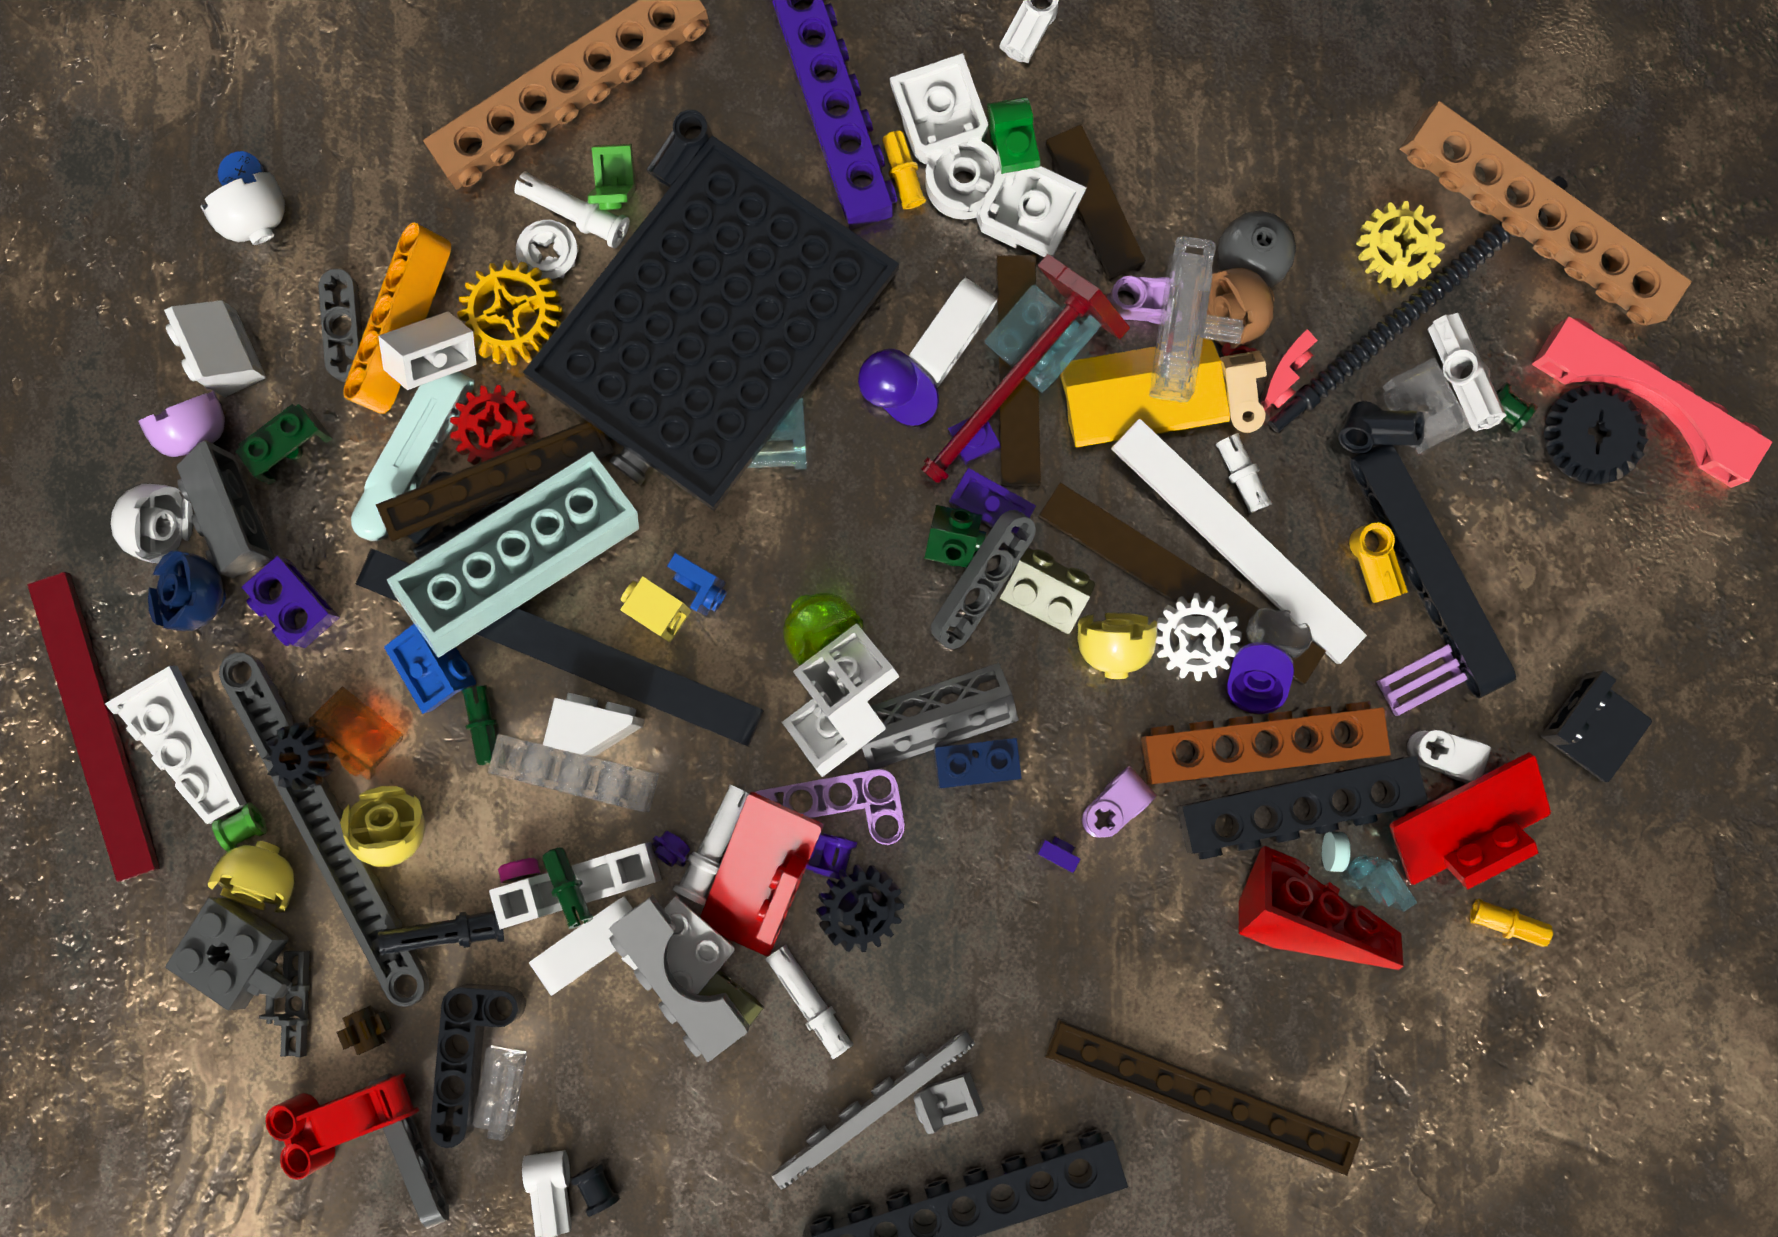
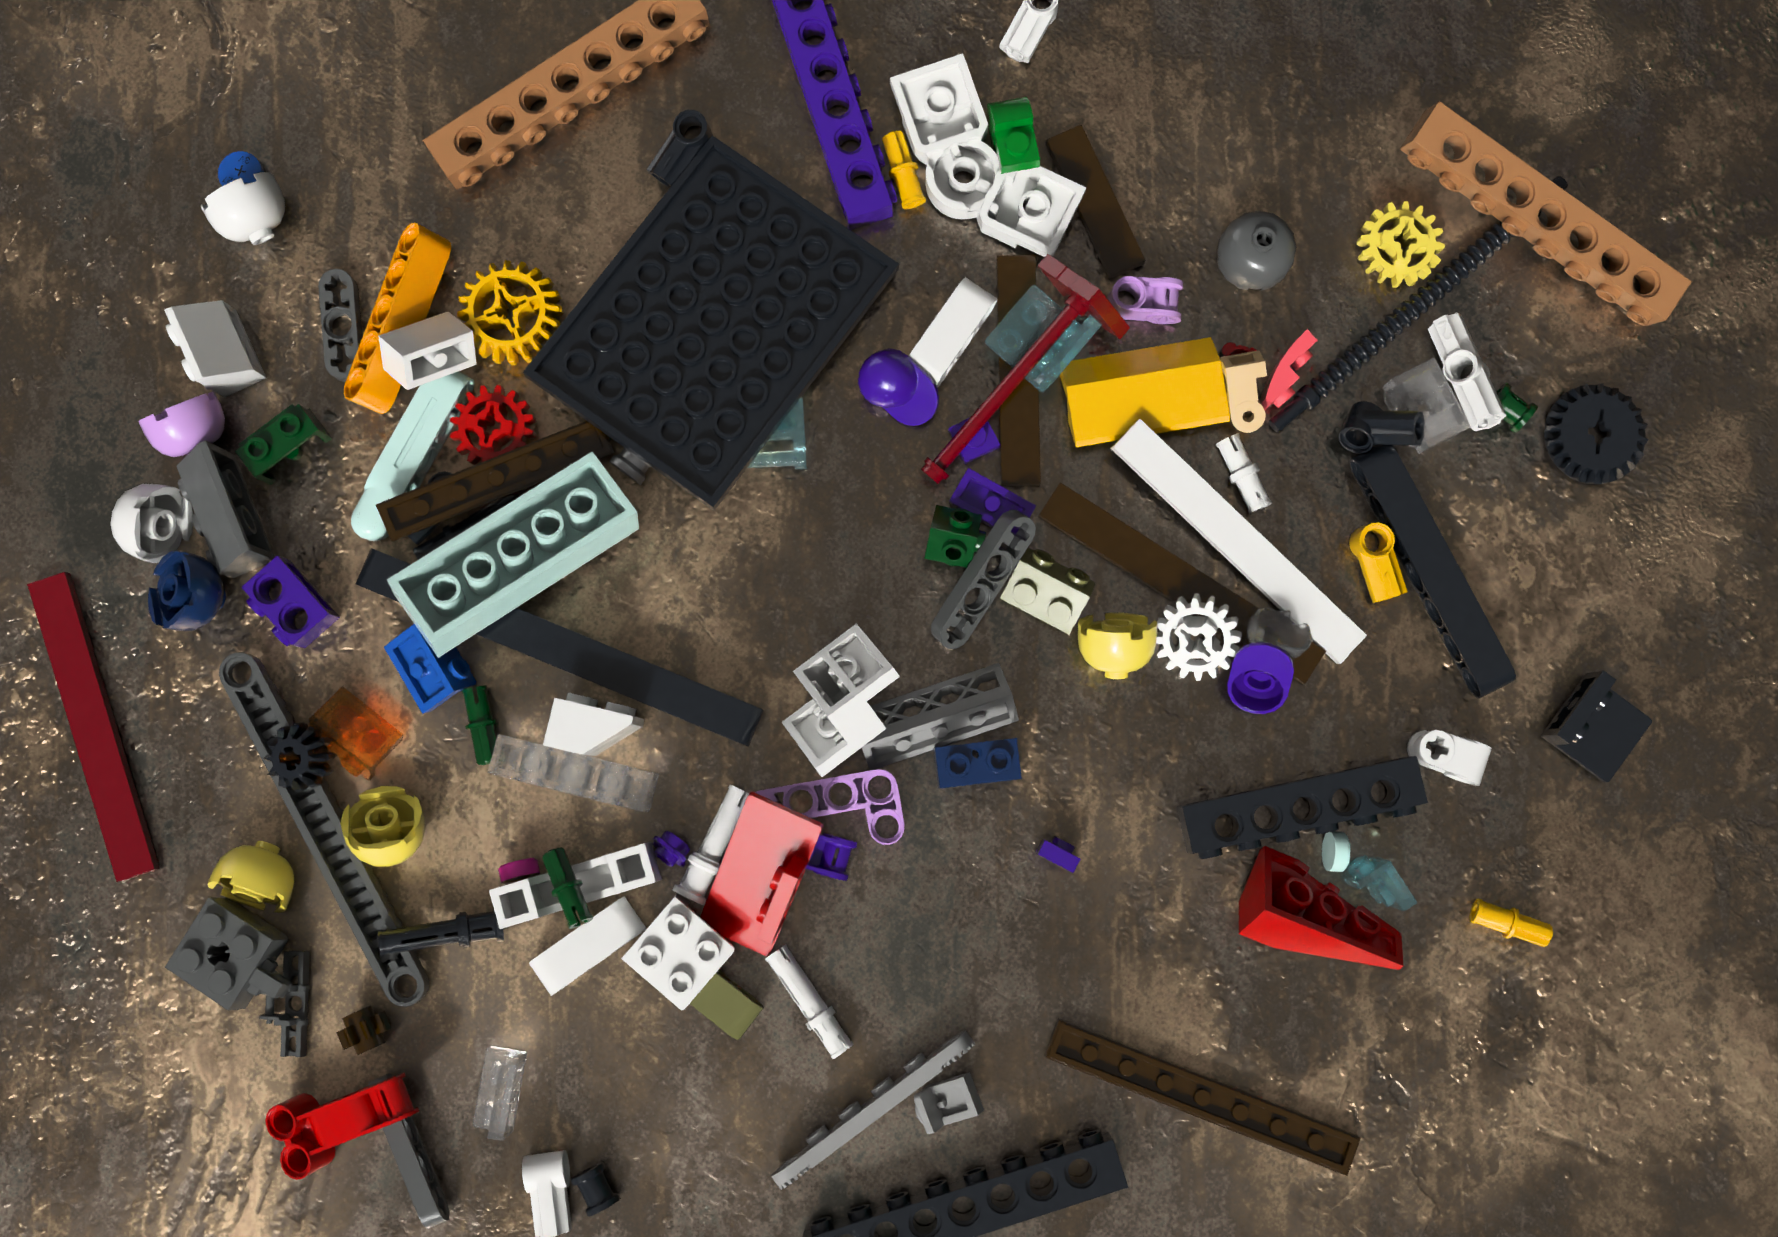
white wing [105,666,247,824] -> none
bright green bush [212,802,267,852] -> none
black beam [430,983,526,1148] -> none
white pin [514,171,630,249] -> none
white gear [516,220,579,279] -> none
bright green bracket [588,144,636,210] -> none
light grey arch [609,894,750,1062] -> none
light yellow brick [620,576,692,643] -> none
blue bracket [667,553,727,616] -> none
clear neon green cylinder [783,593,864,666] -> none
black gear [816,864,904,952] -> none
lavender piece [1081,766,1157,838] -> none
dark orange brick [1141,701,1391,784] -> none
clear piece [1149,236,1244,402] -> none
medium nougat cylinder [1200,268,1275,349] -> none
lavender tile [1376,644,1467,716] -> none
red bracket [1390,752,1551,890] -> none
coral arch [1532,317,1772,488] -> none

